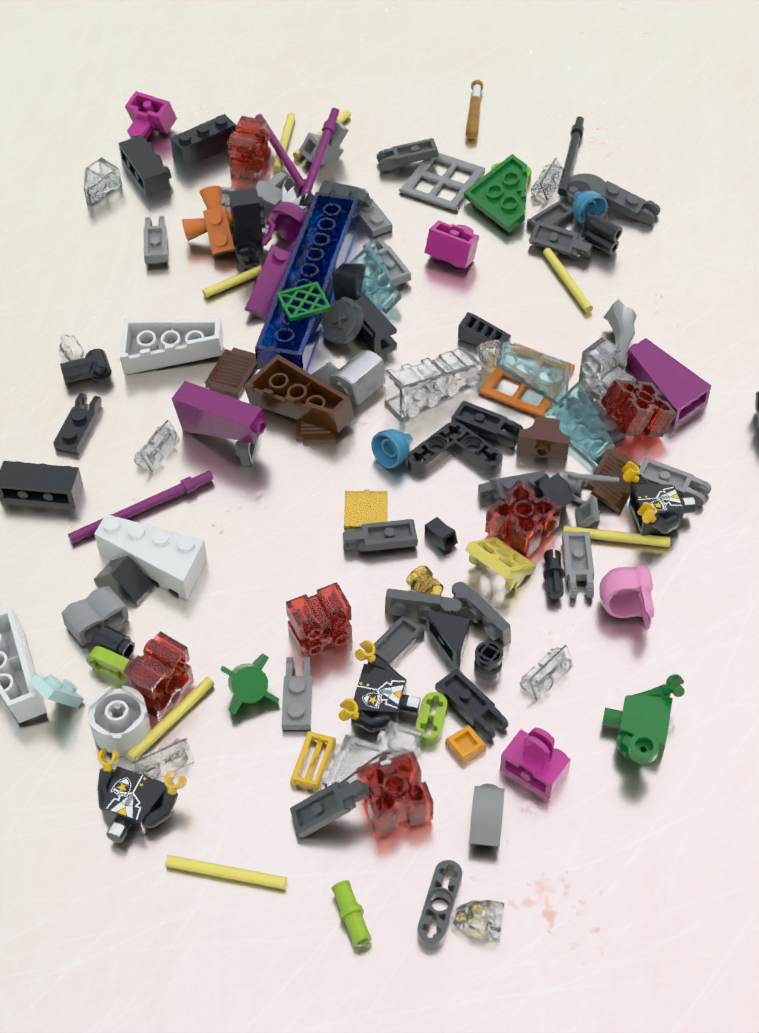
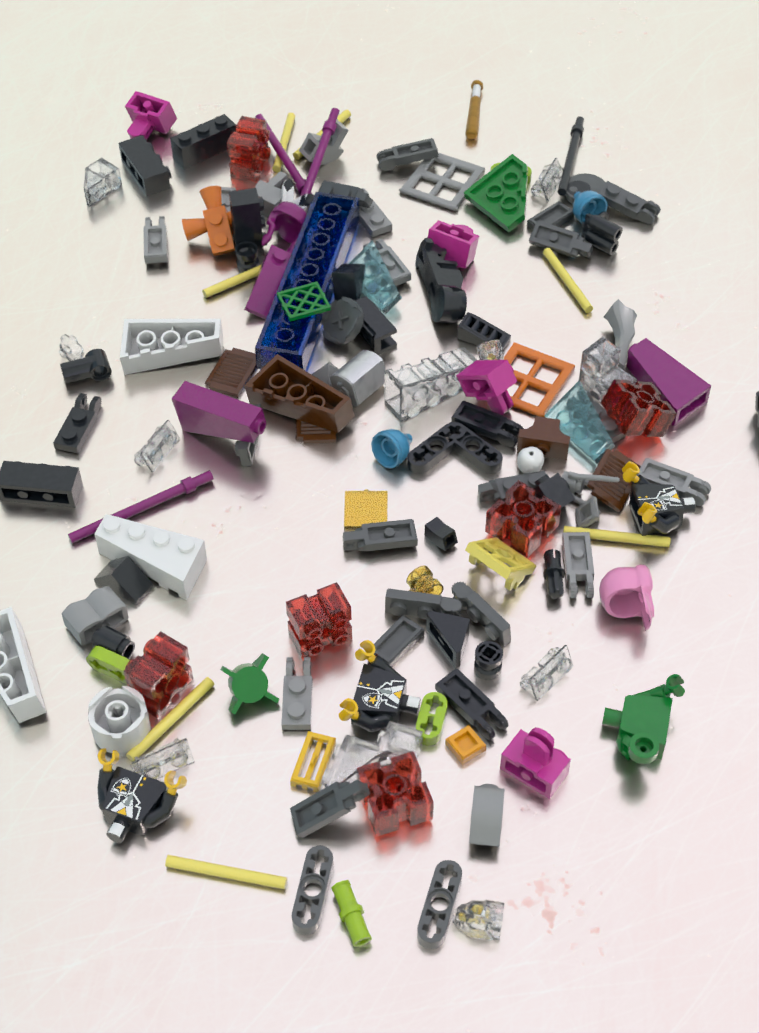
light aqua plate [29,674,84,708] -> none
clear light blue wing [497,341,571,409] -> none
none -> dark grey beam [291,845,334,935]
none -> black piece [415,238,467,324]
none -> dark pink brick [456,360,517,415]
none -> white piece [517,447,544,474]

